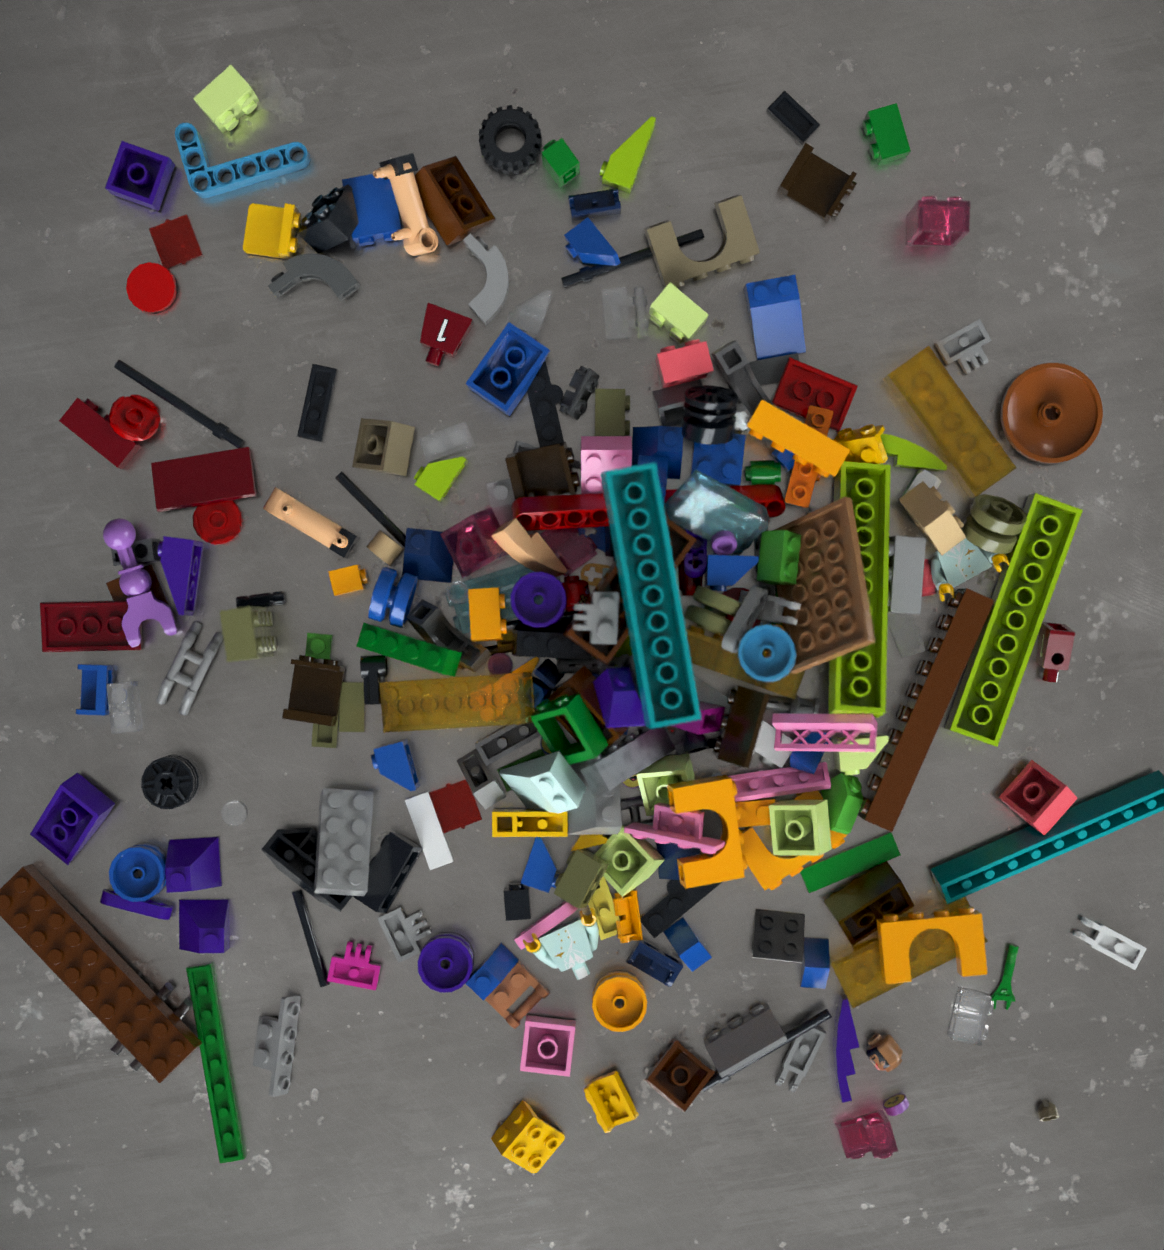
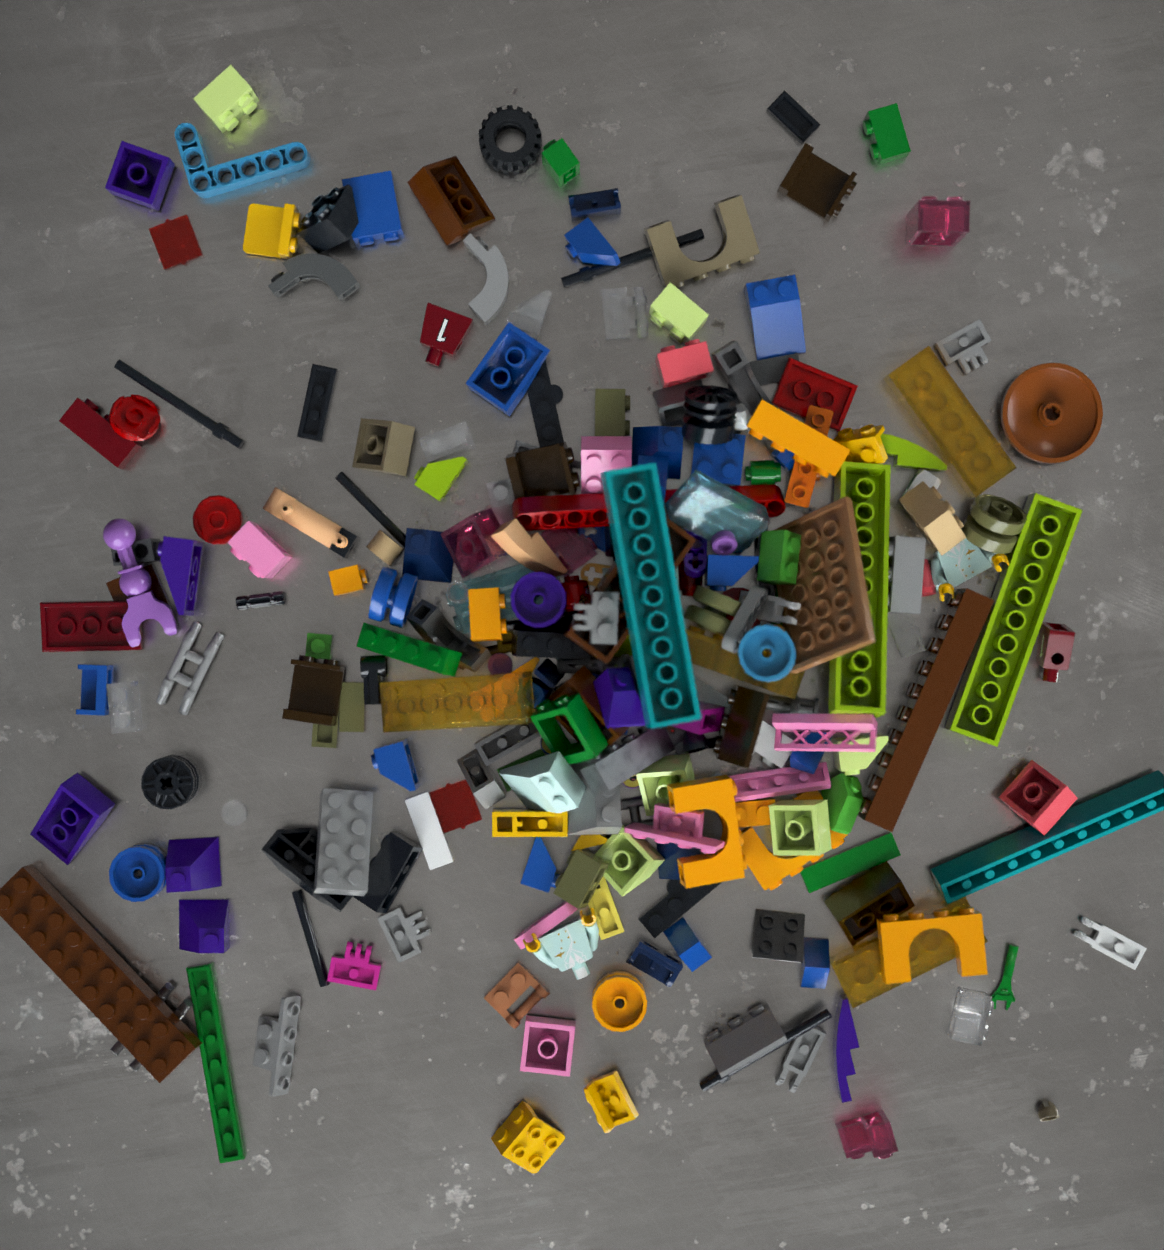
dark purple beam [100,889,173,920] -> none
red tile [126,262,177,313] -> none
dark red tile [151,447,257,512] -> none
olive brick [219,606,277,662] -> none
light nougat piece [373,153,438,256] -> none
dark purple wheel [418,932,474,993] -> none
blue slope [465,942,519,1001] -> none
black brick [504,882,532,921] -> none
dark grey hinge [559,366,599,420] -> none
lime slope [599,116,656,194] -> none
light orange hinge [612,890,643,943] -> none
reddish brown slope [645,1040,715,1112] -> none
medium nougat head [865,1033,903,1072] -> none
medium lavender tile [883,1094,909,1116] -> none
none -> bright pink brick [227,521,292,579]

